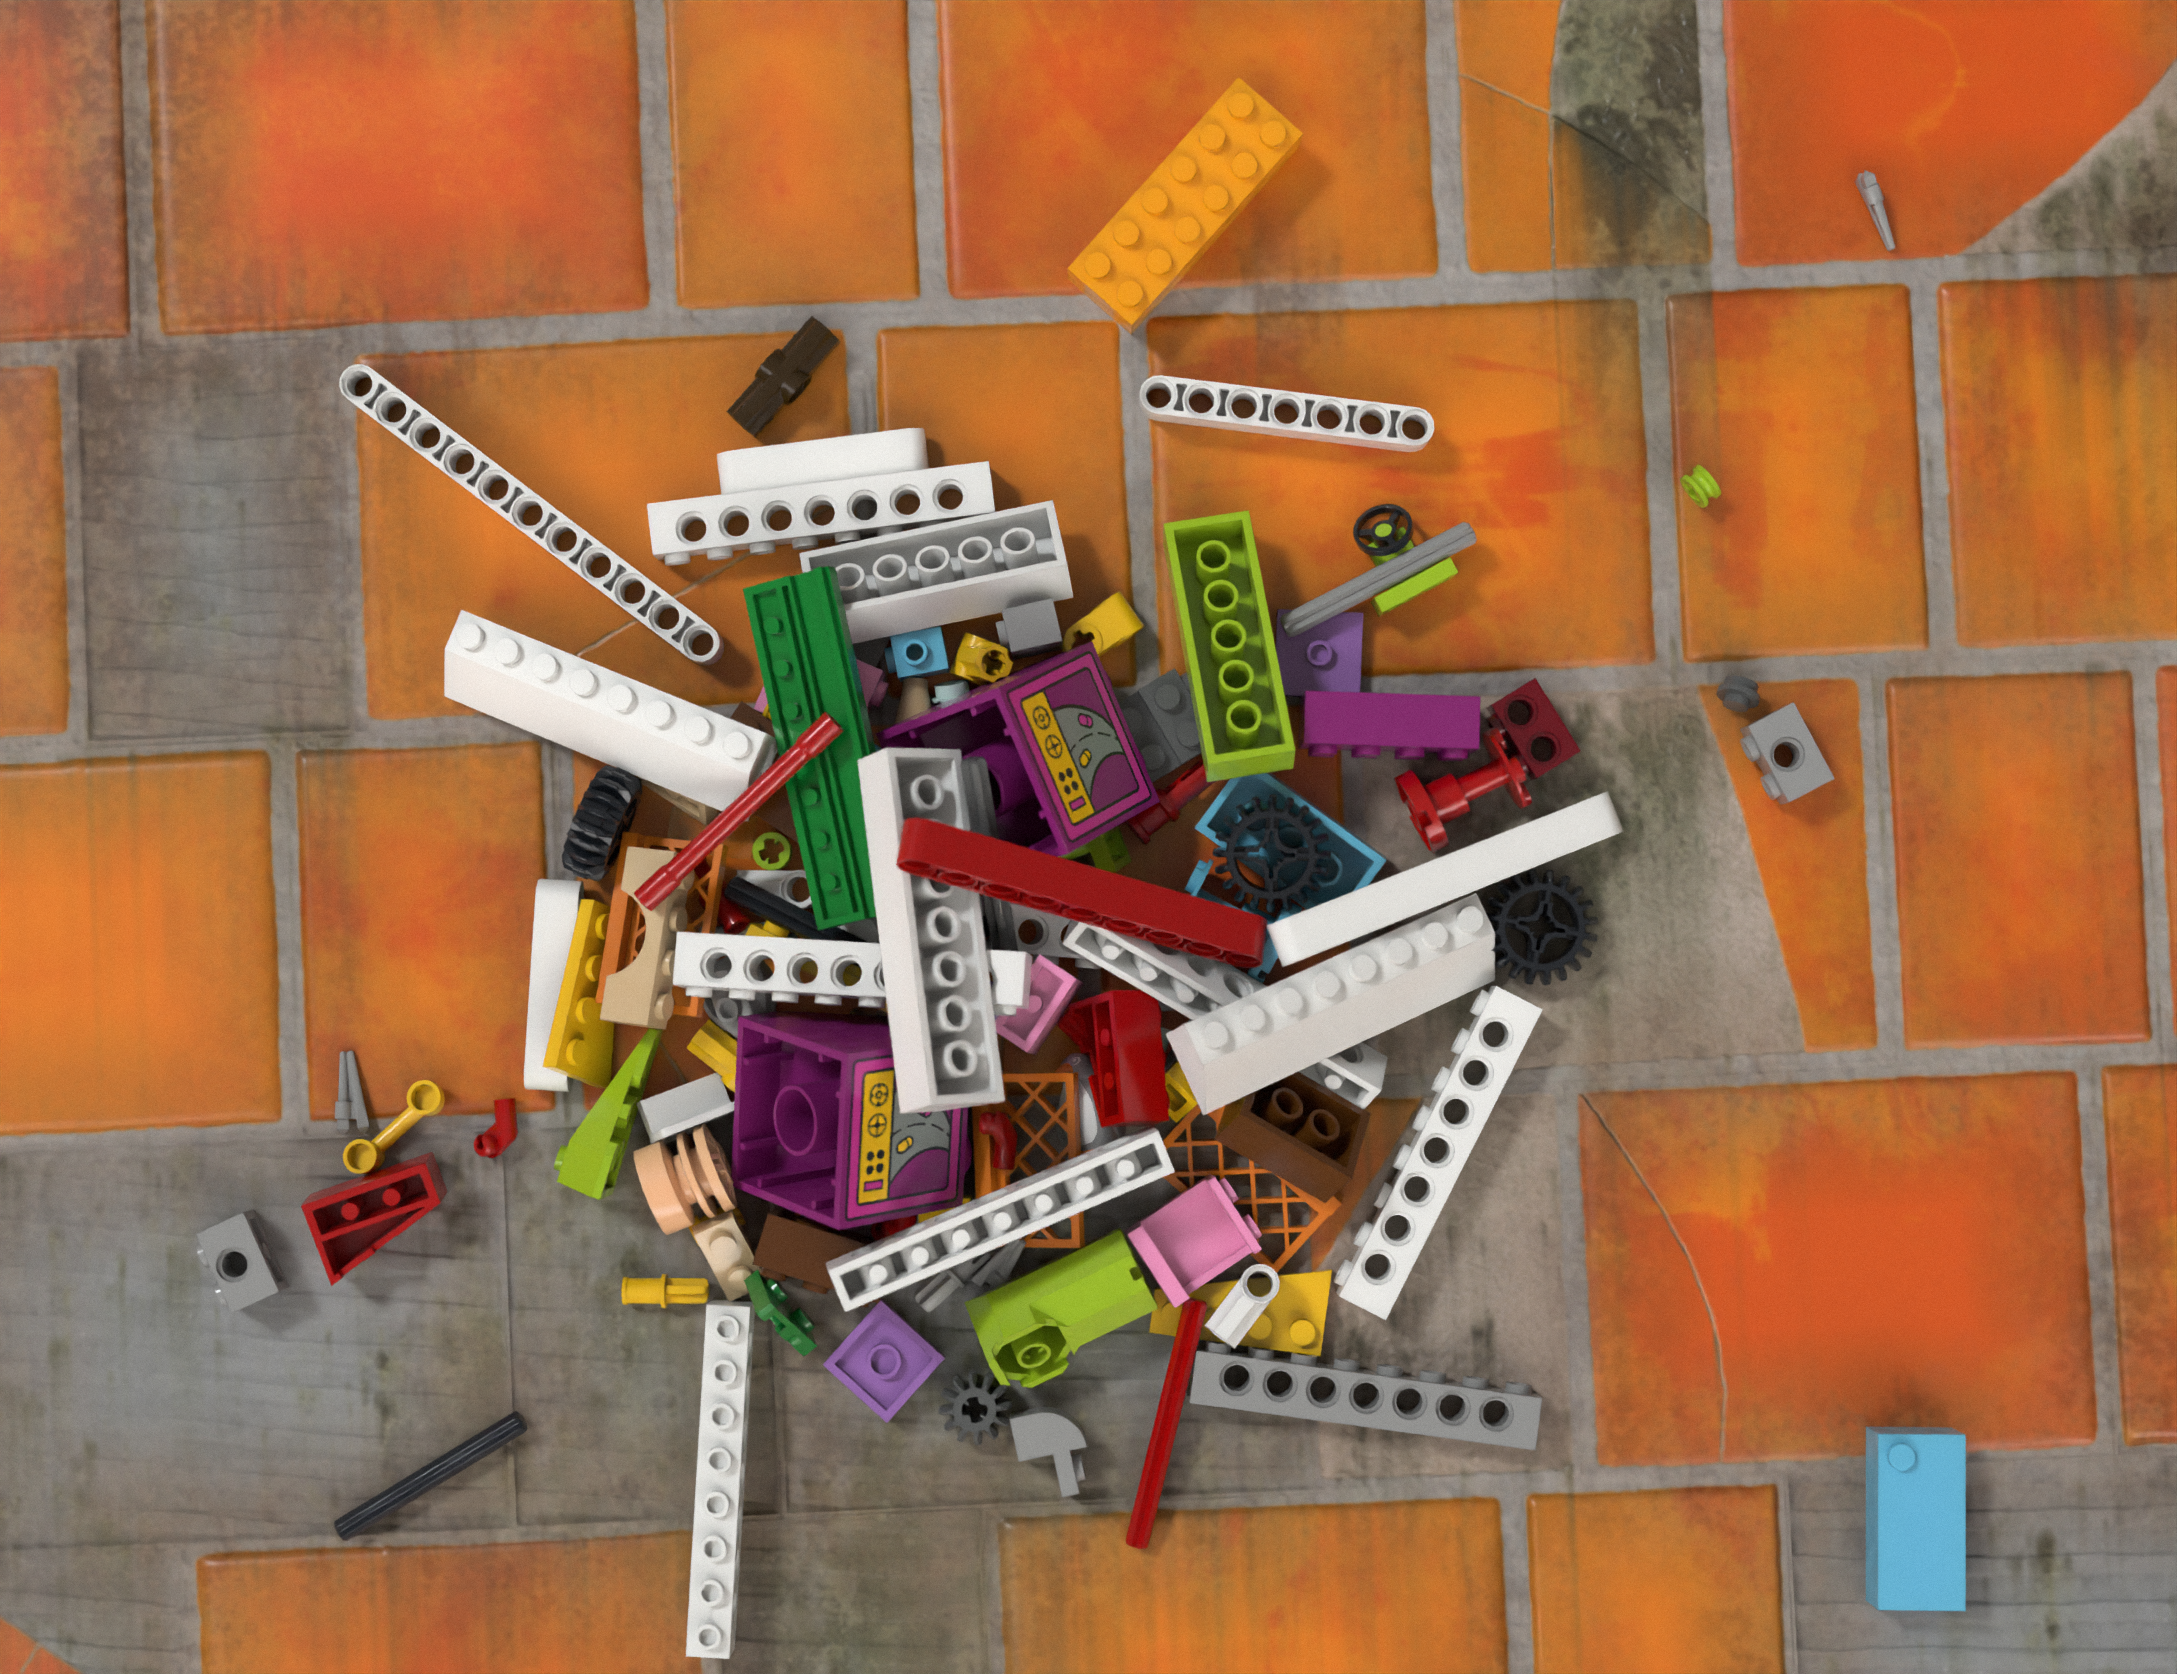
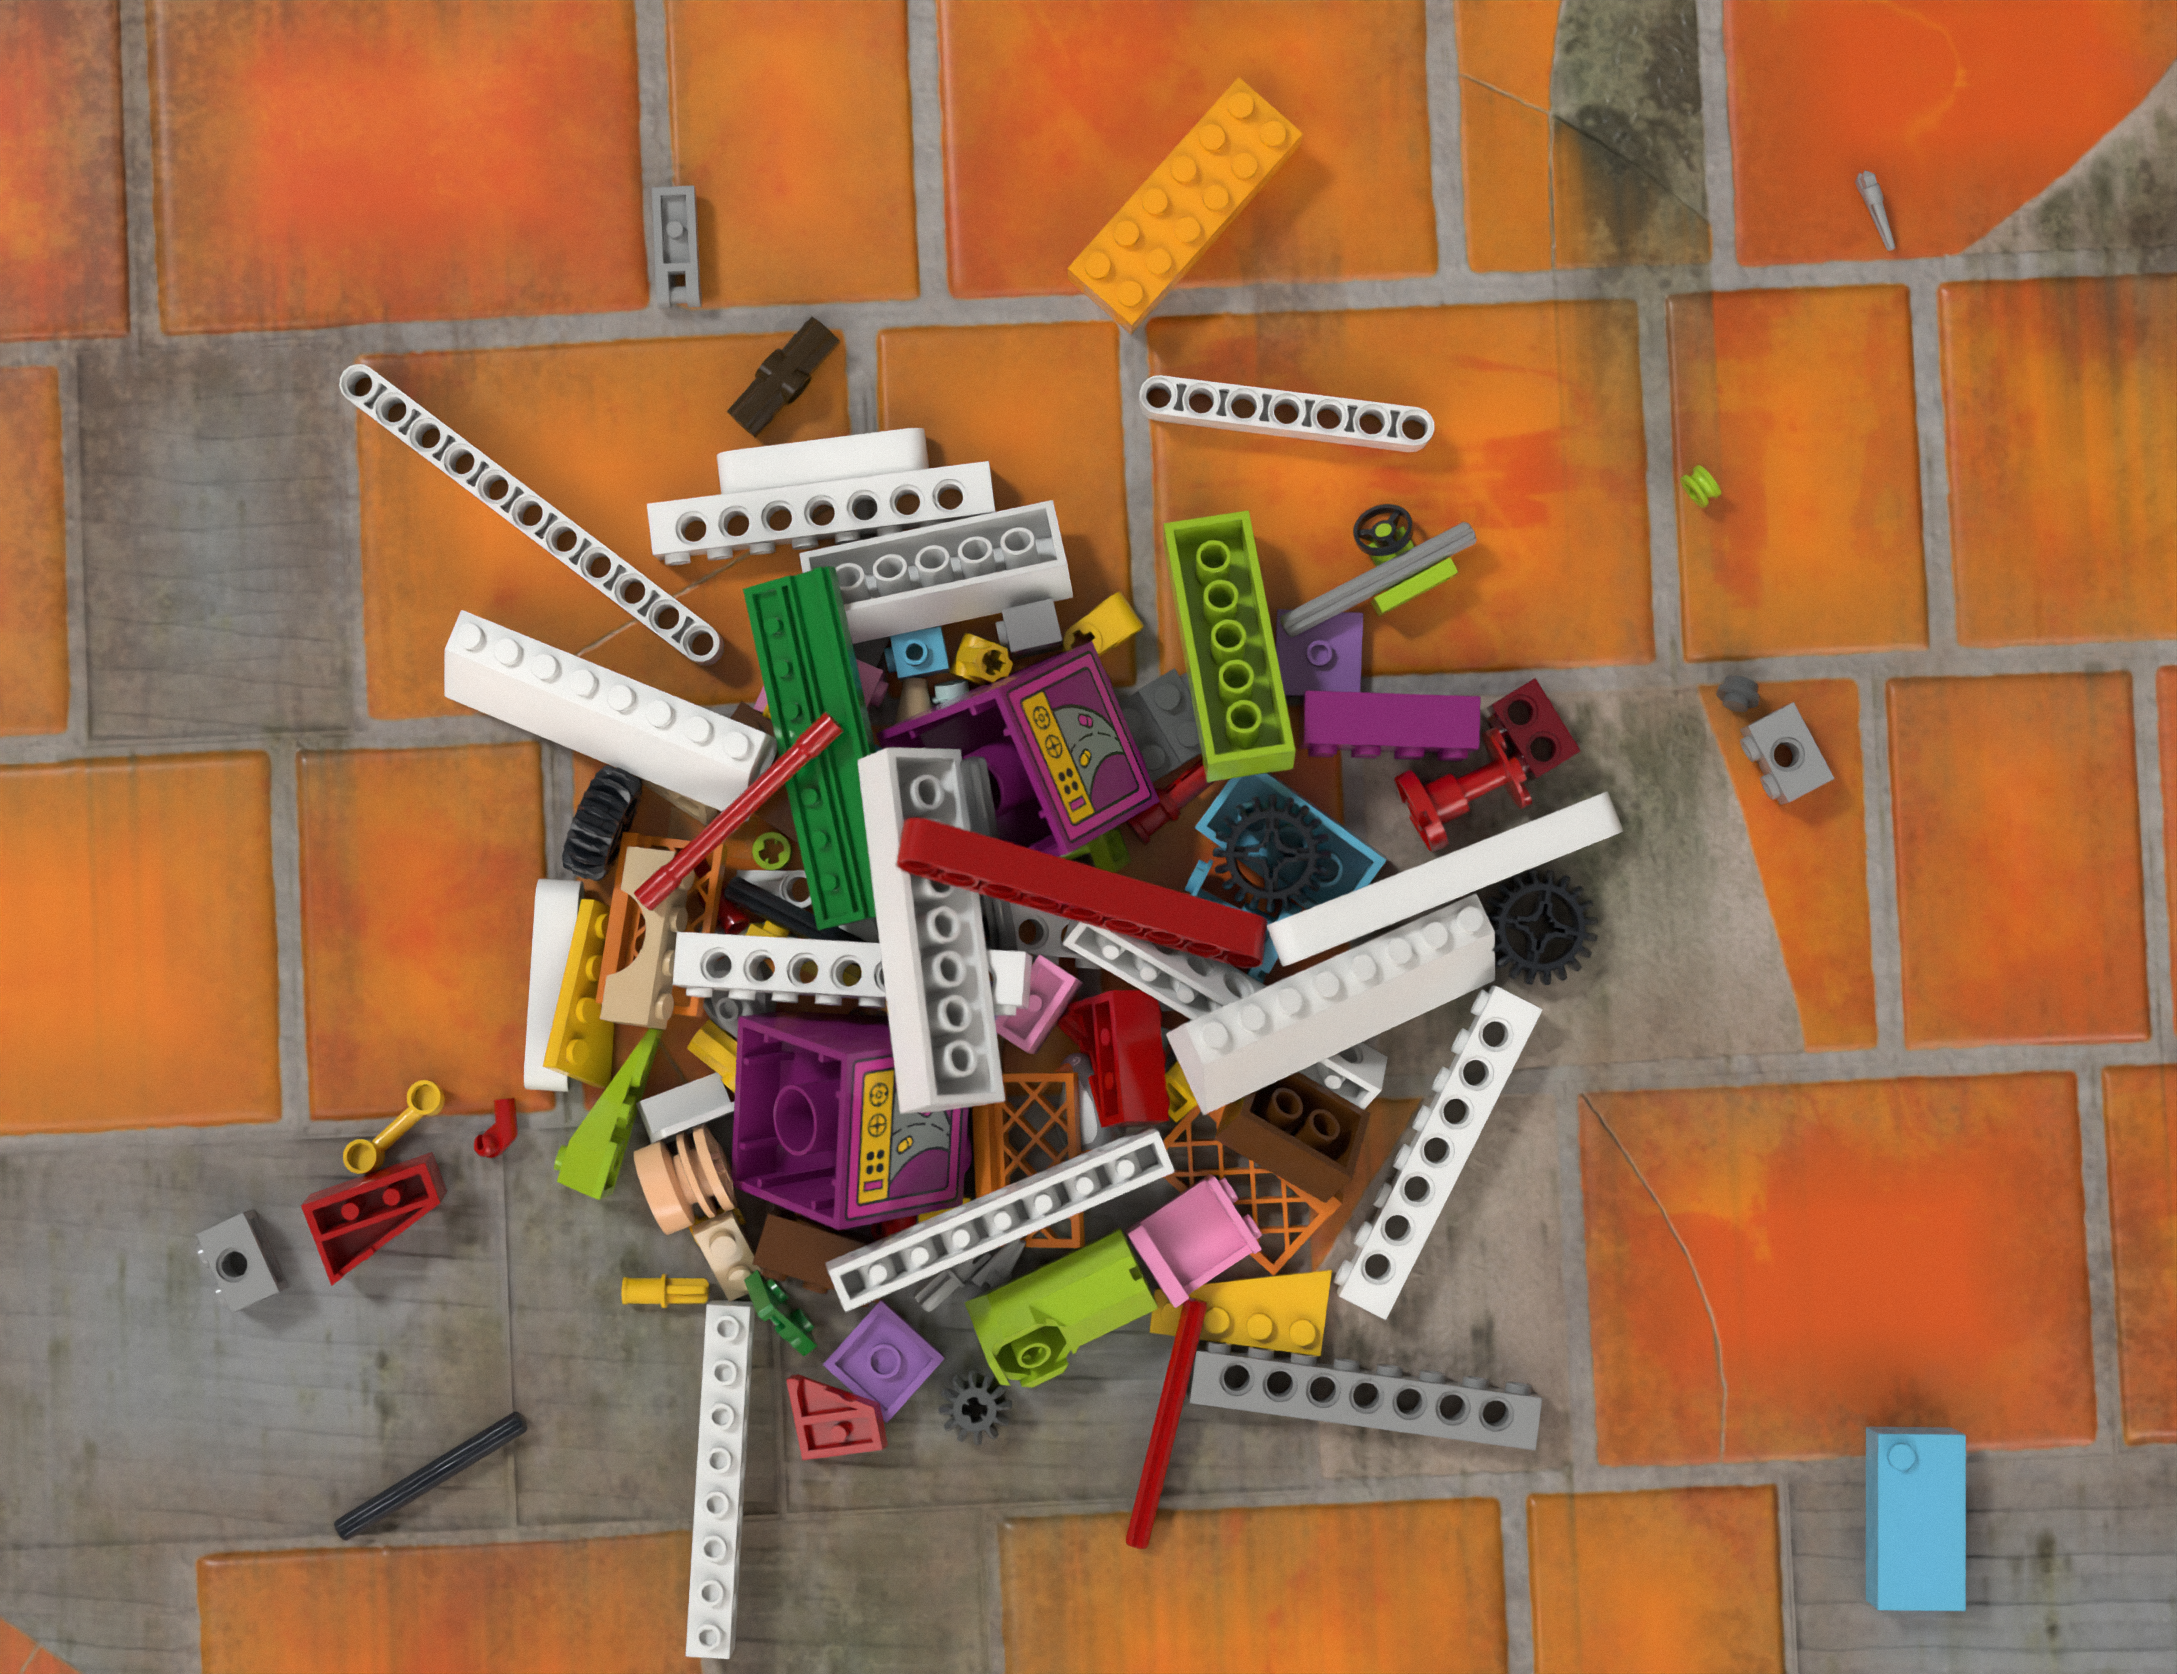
light grey piece [335,1050,370,1136] -> none
red arm [979,1110,1017,1170] -> none
light grey brick [1010,1407,1087,1497] -> none
white piece [1204,1264,1280,1349] -> none
none -> light grey plate [652,186,702,309]
none -> wing [786,1374,888,1460]

